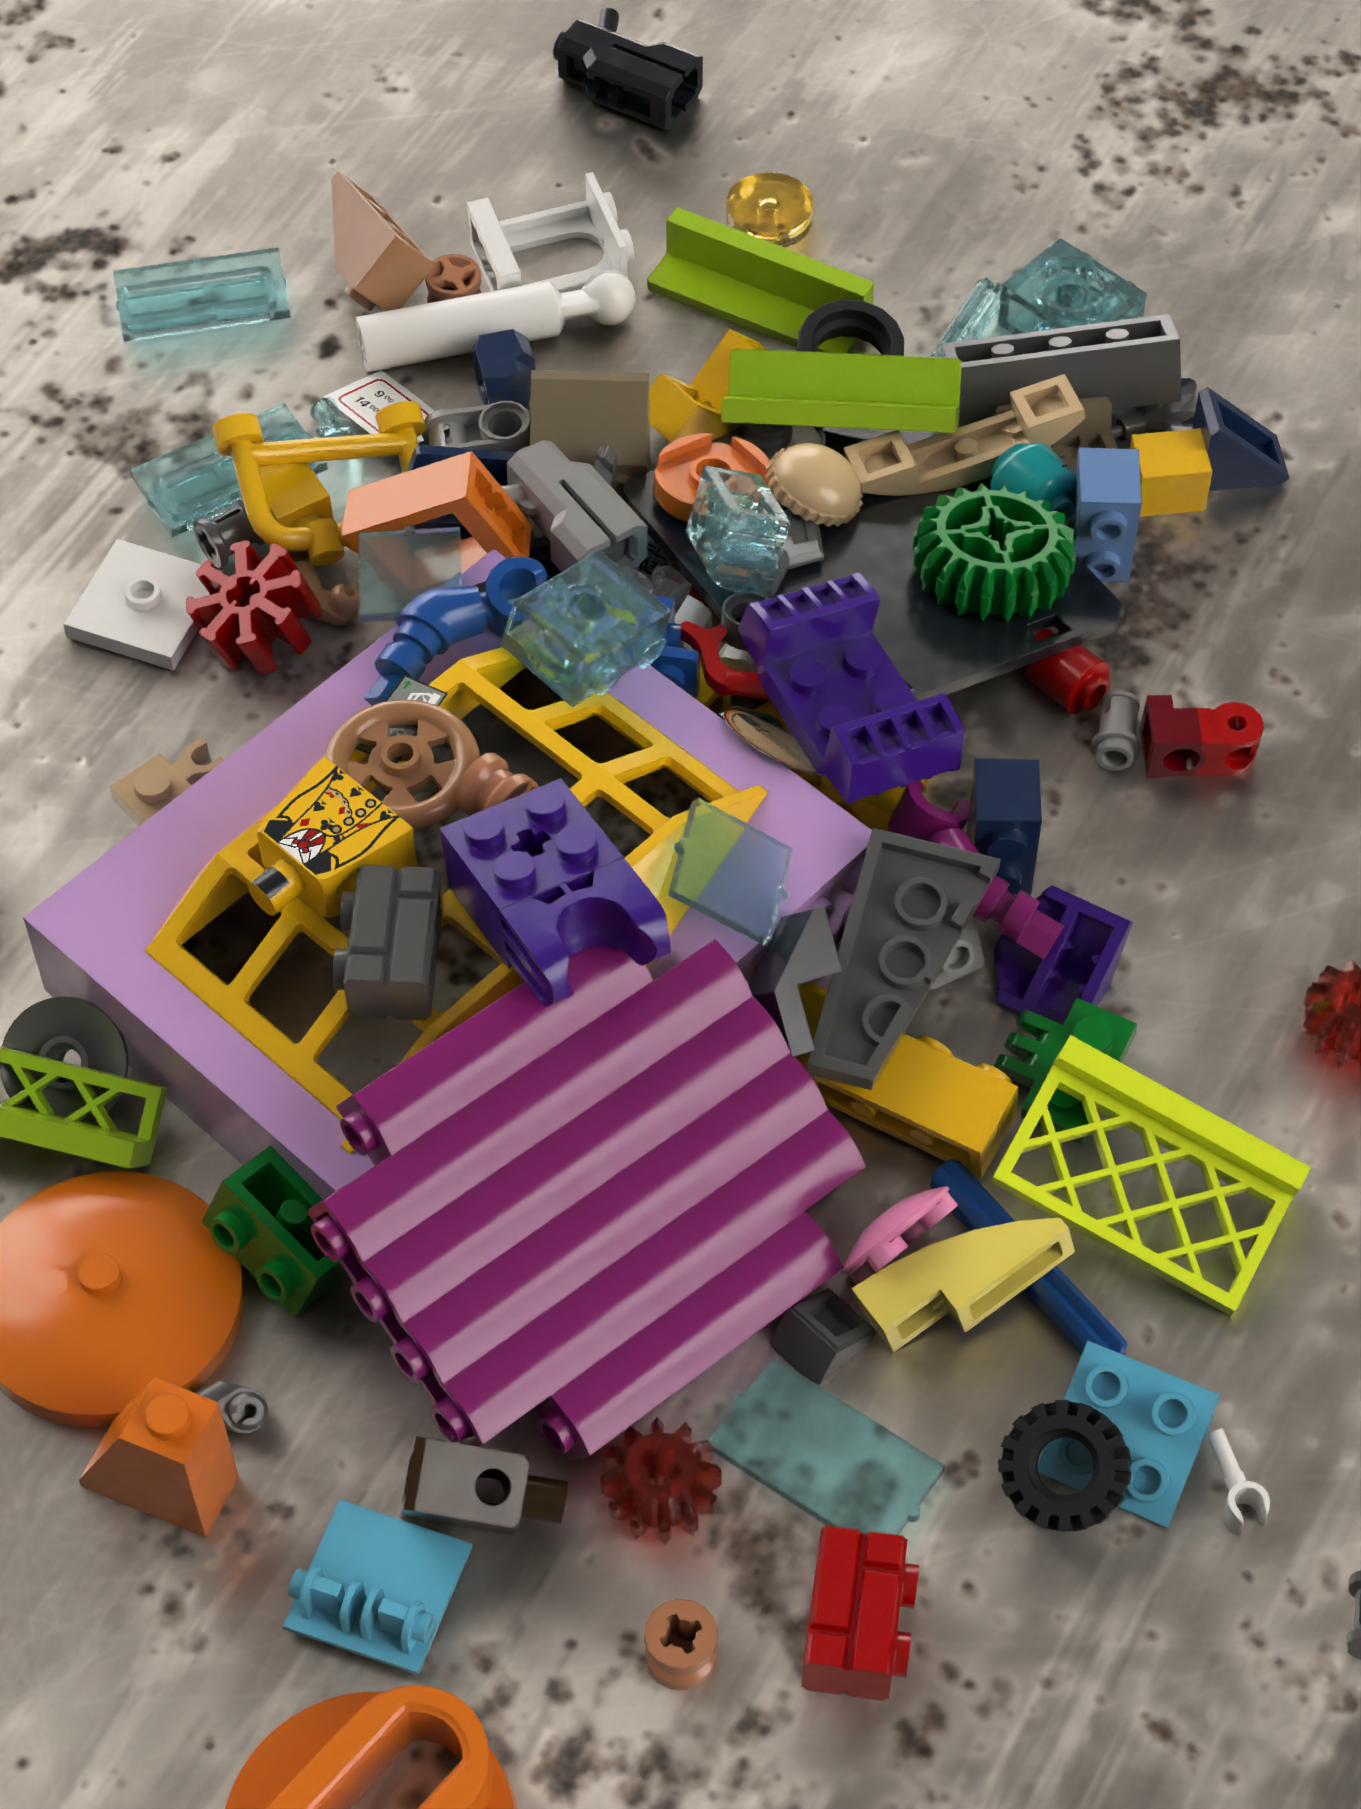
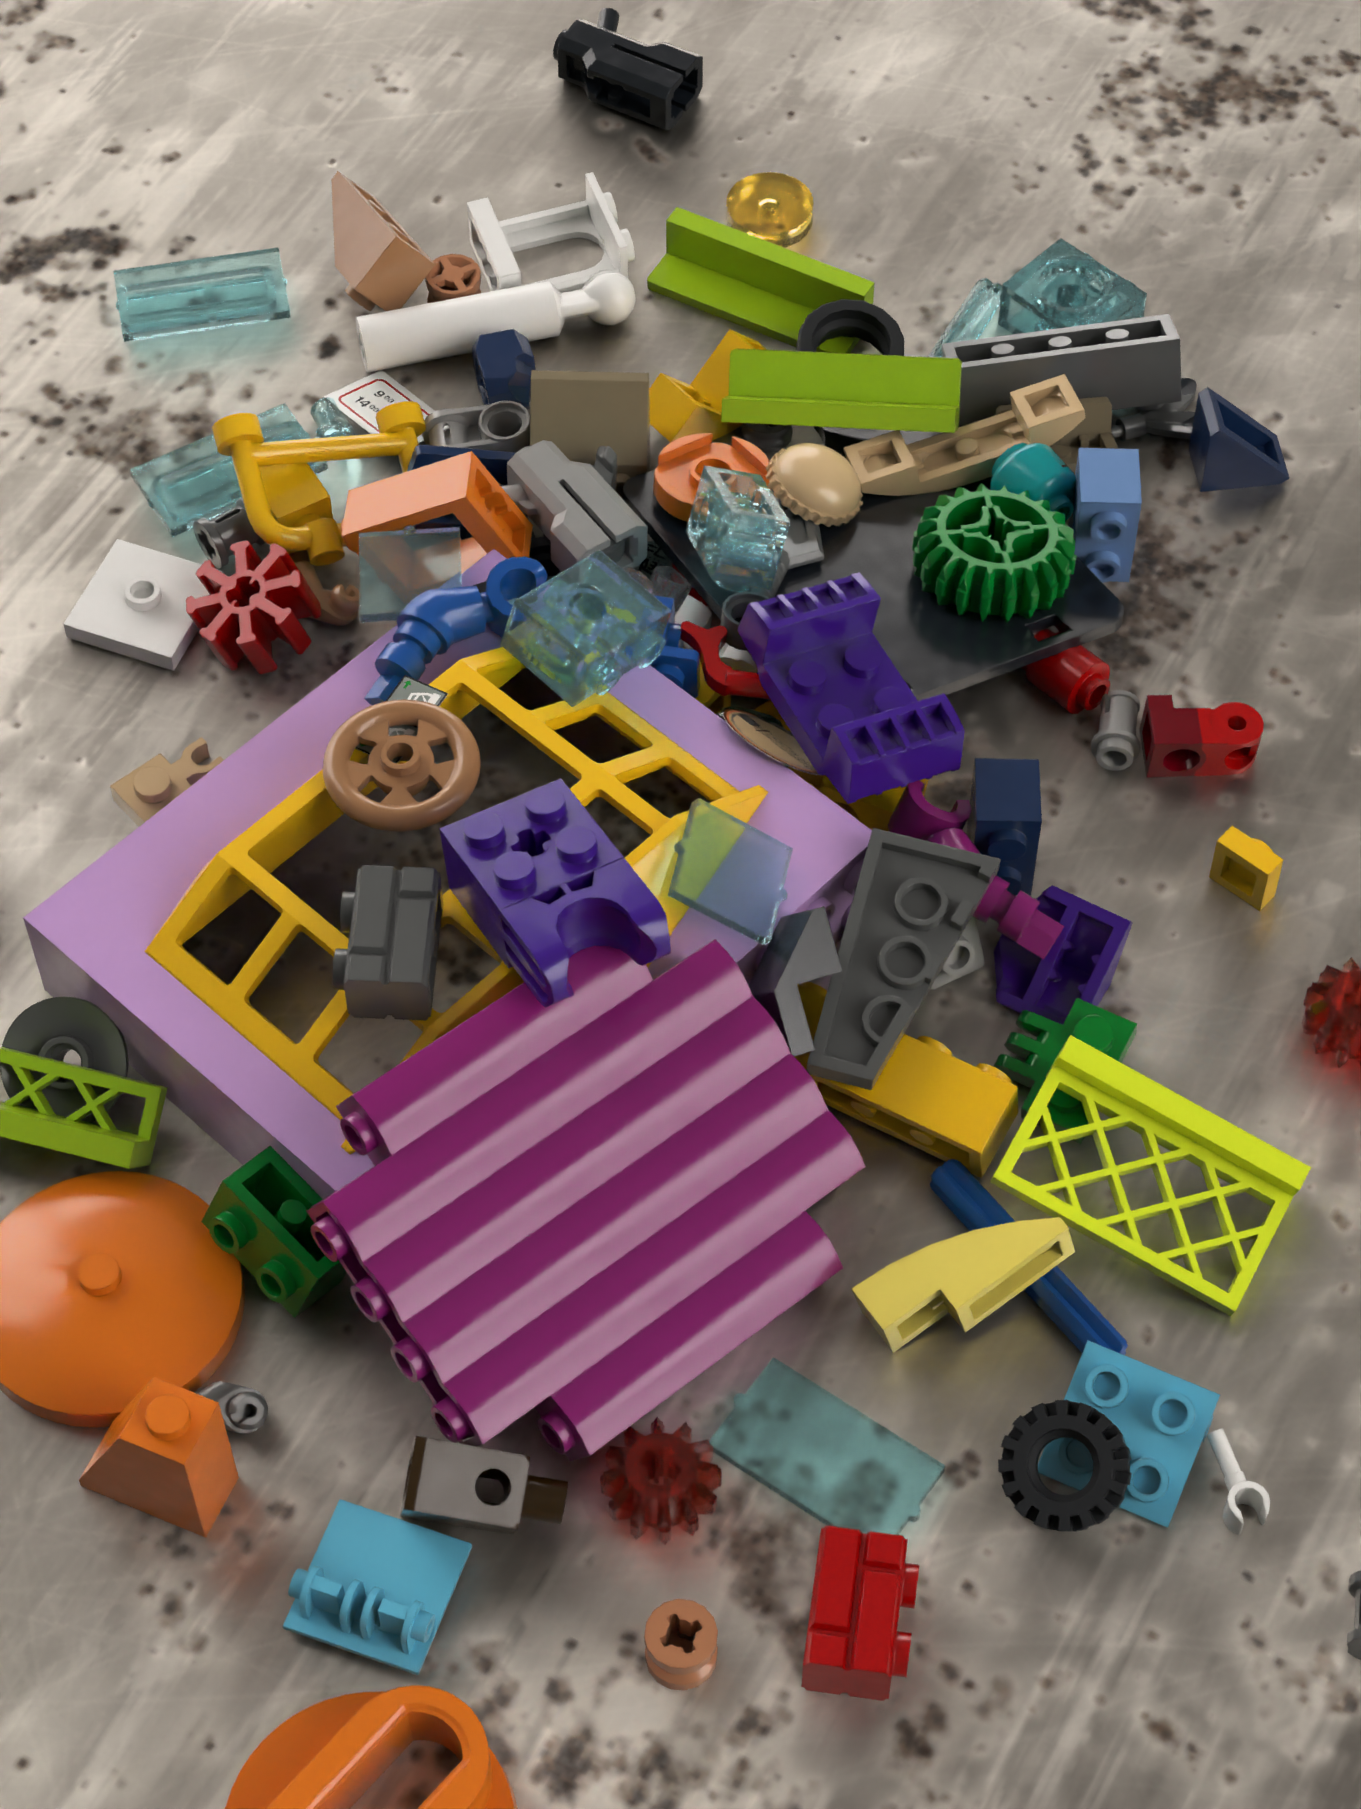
yellow torso [248,756,418,918] -> none
nougat wheel [454,753,538,816] -> none
dark grey slope [770,1288,877,1386] -> none
bright pink dish [841,1186,958,1285] -> none
yellow brick [1129,428,1212,517] -> none
none -> yellow plate [1209,825,1284,911]

